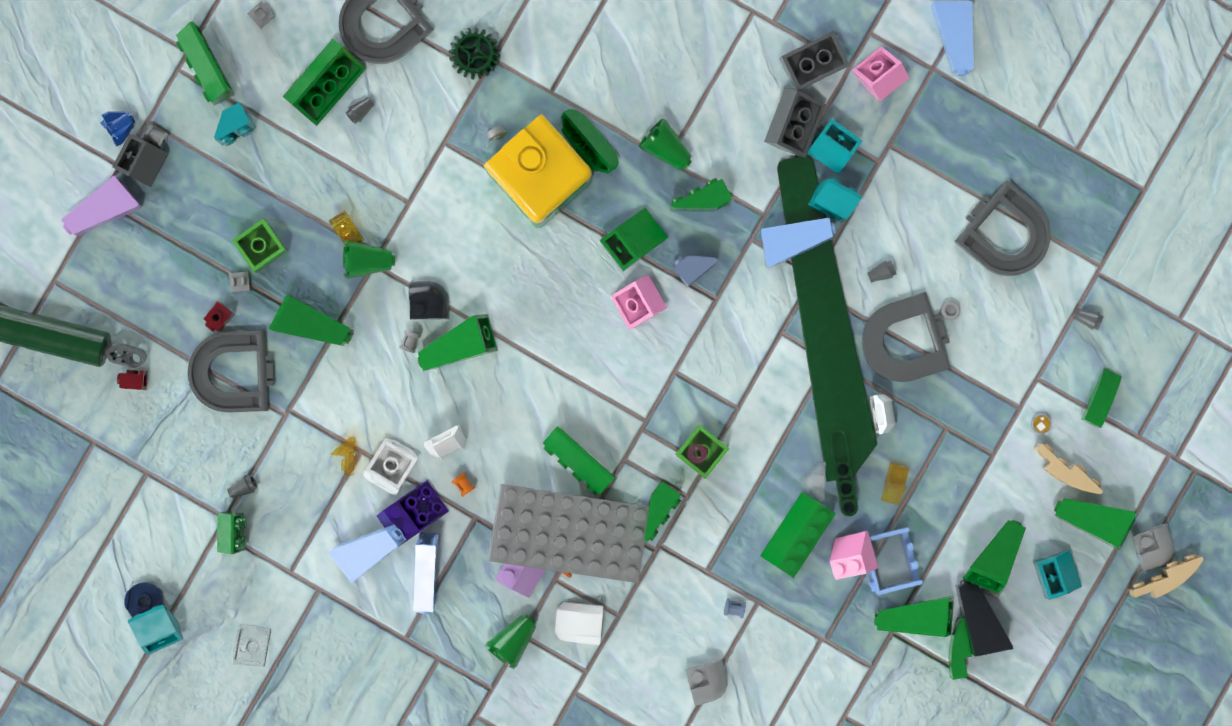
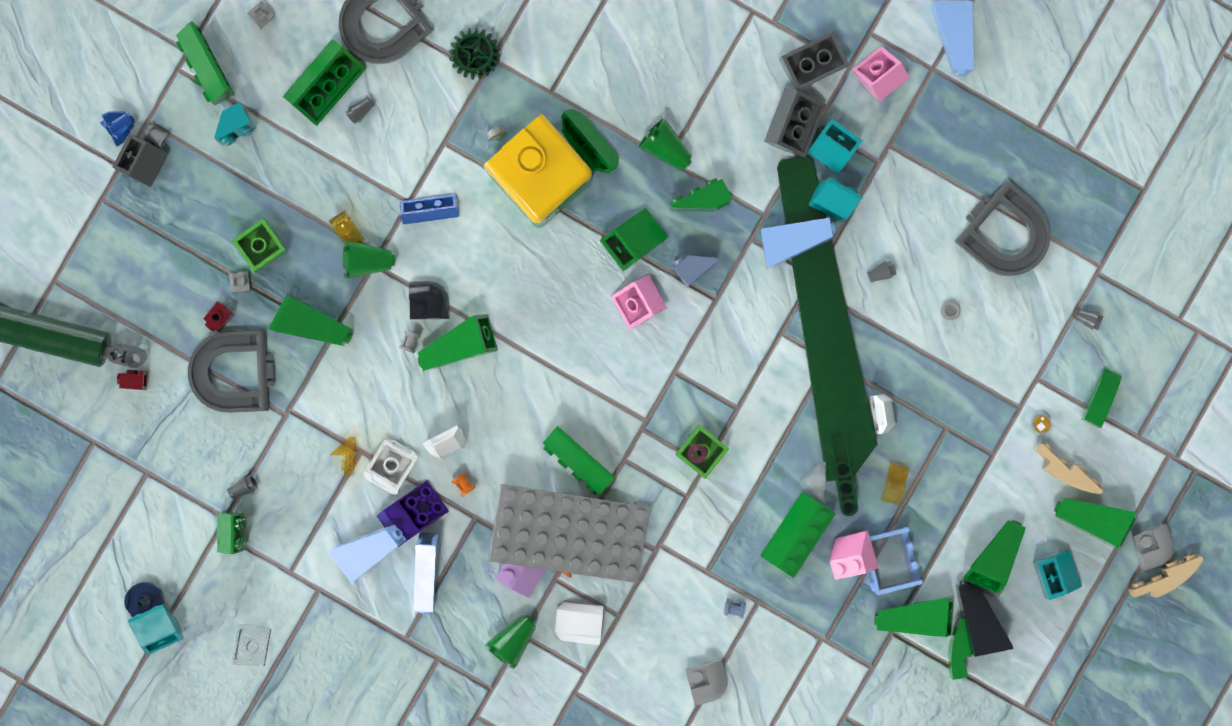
lavender slope [61,175,143,236] -> none
green slope [644,481,682,542] -> none
dark grey piece [862,292,951,382] -> none
none -> blue slope [399,194,459,224]

